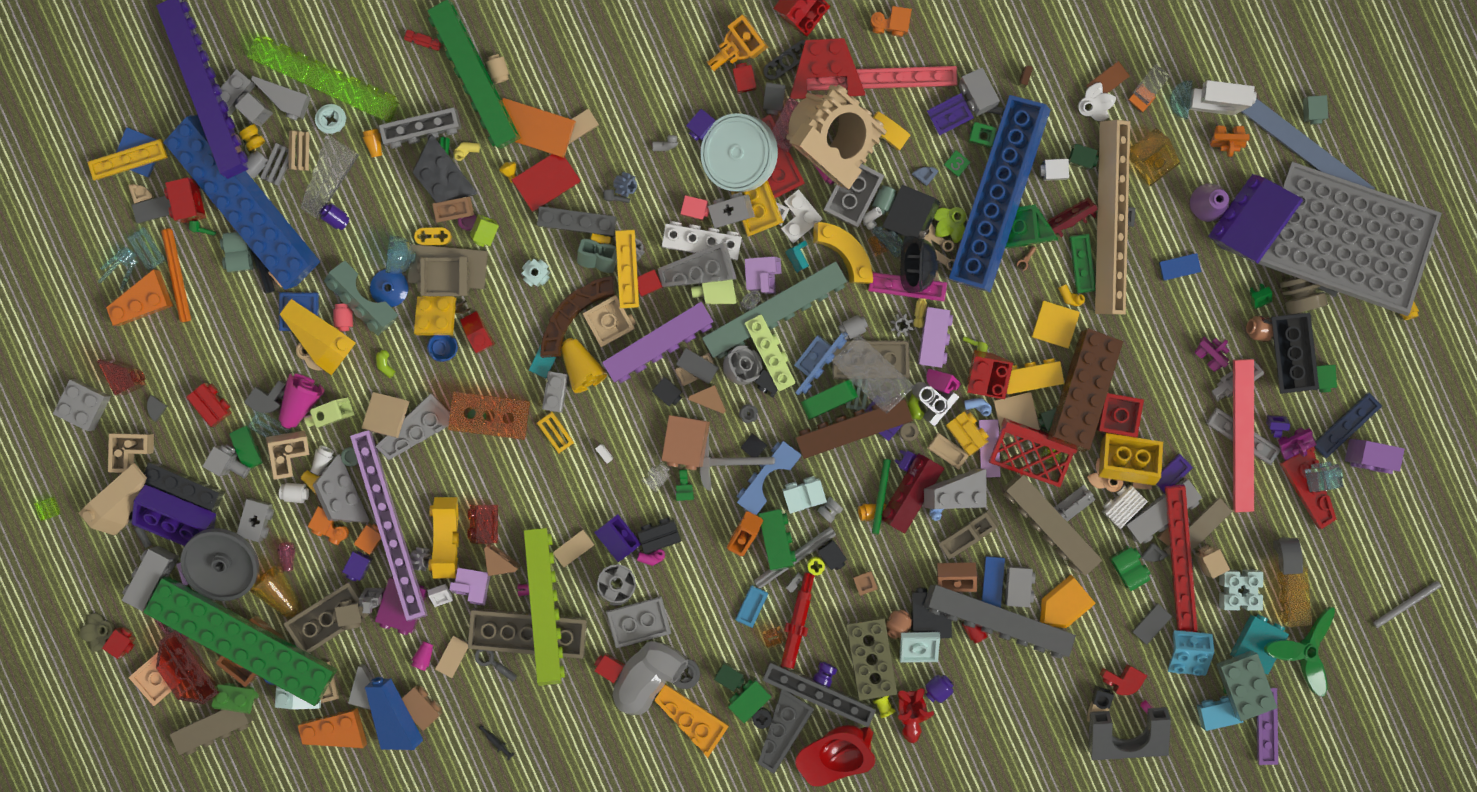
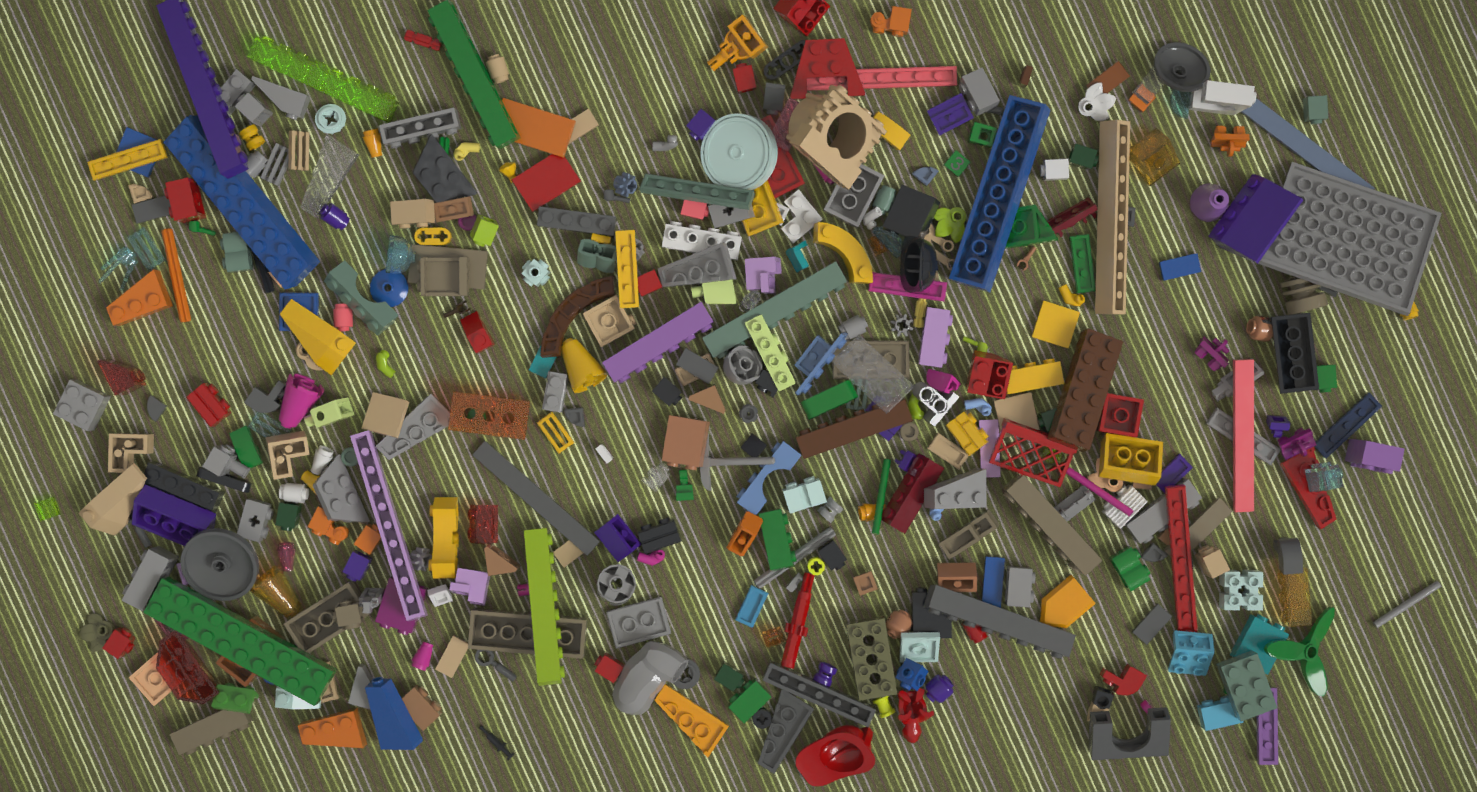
yellow plate [414,296,456,335] -> none
blue hair [427,335,458,362] -> none
green tile [1250,284,1272,309] -> none
none -> black beam [196,466,252,493]
none -> dark green brick [275,501,302,531]
none -> tan brick [390,199,435,229]
none -> dark grey tile [473,441,600,556]
none -> dark grey tile [564,408,585,427]
none -> sand green tile [639,174,755,210]
none -> blue brick [895,658,929,691]
none -> dark pink bar [1066,467,1134,517]
none -> dark grey dish [1154,42,1211,92]

